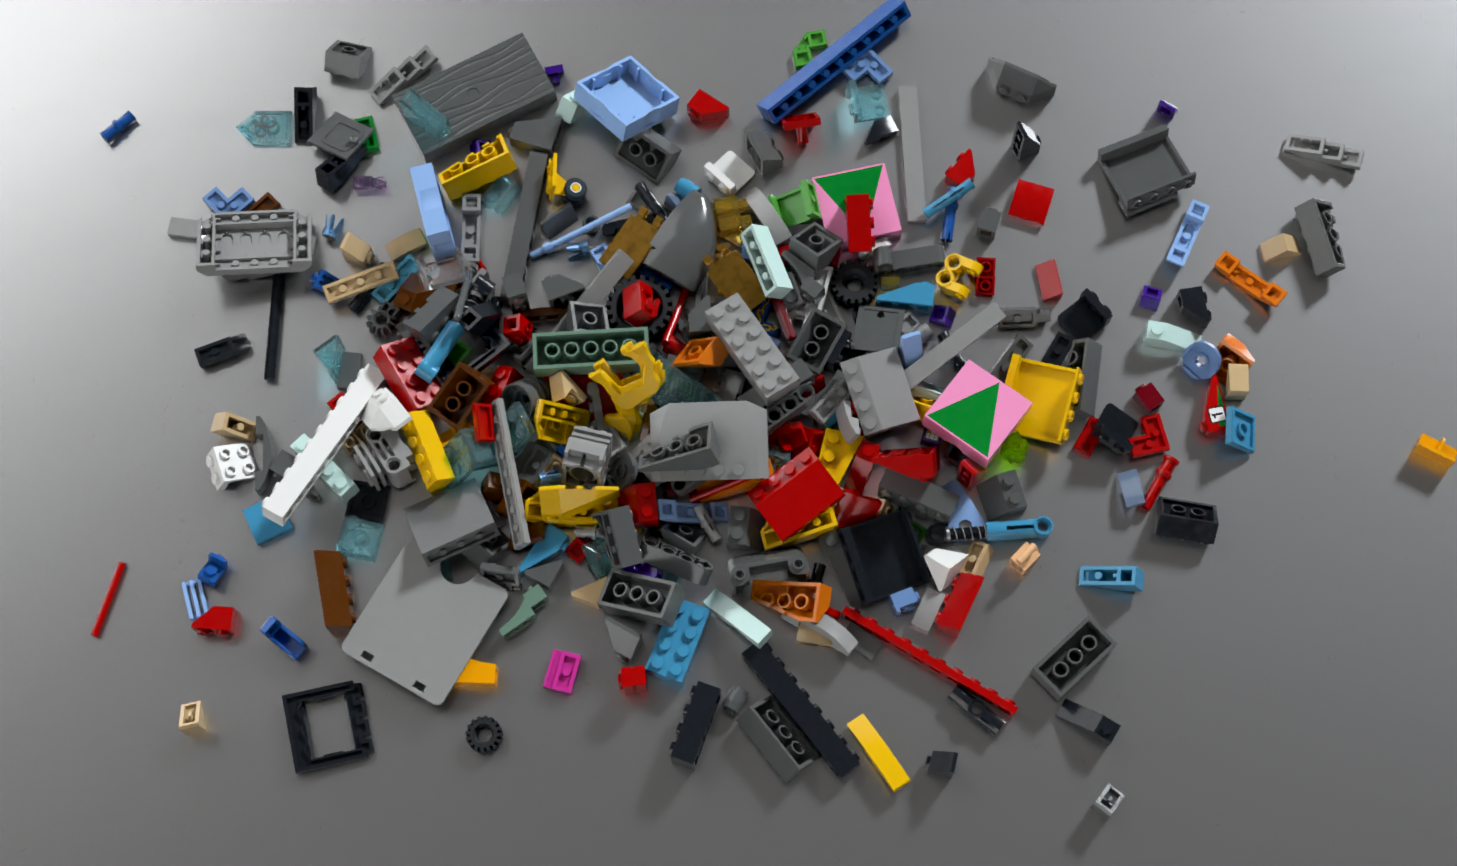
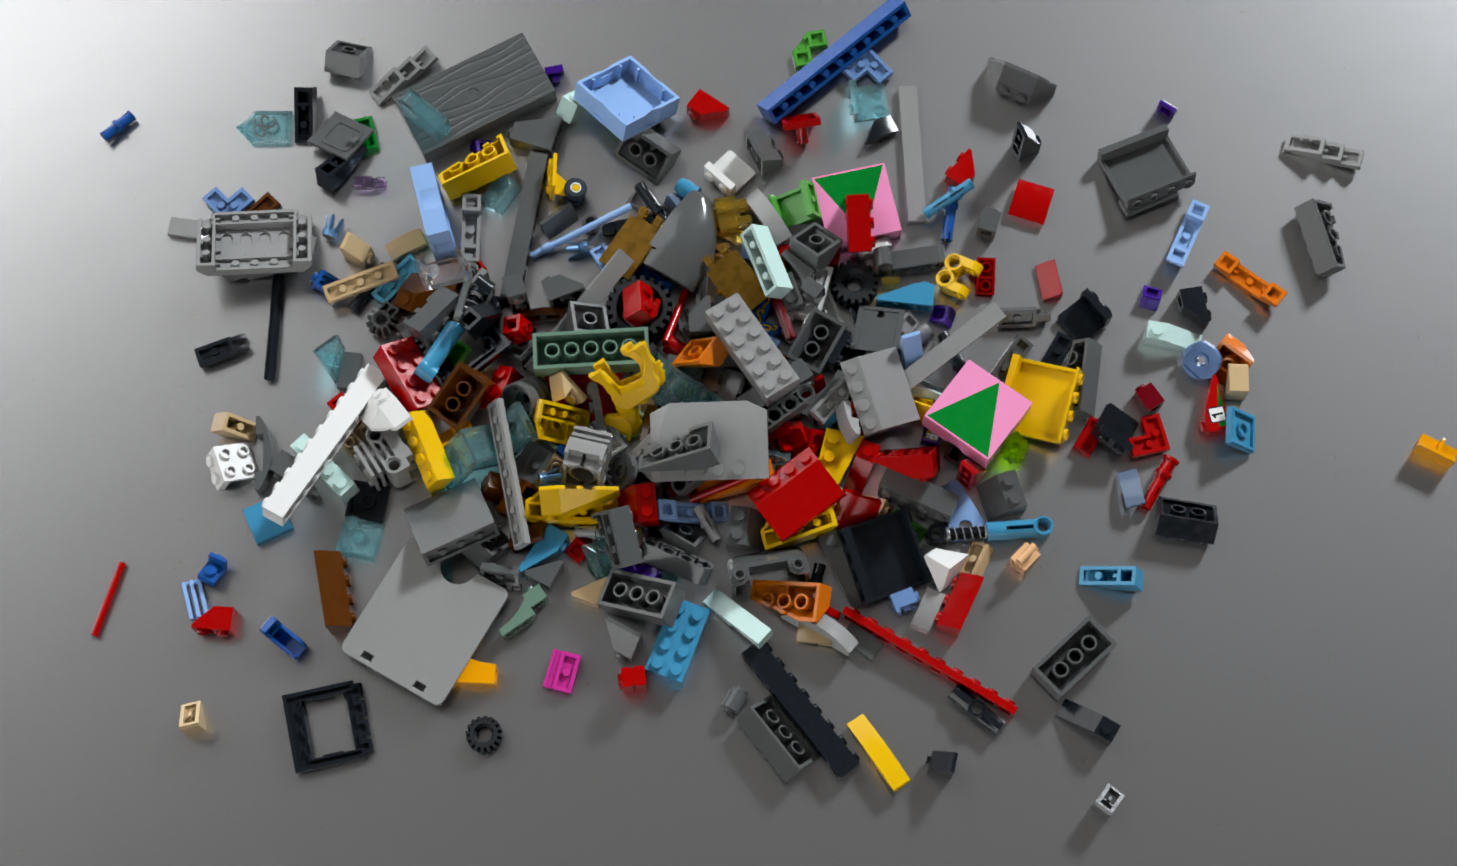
red tile [472,403,495,443] -> none
black brick [668,681,722,770] -> none
tan slope [1259,233,1302,262] -> none

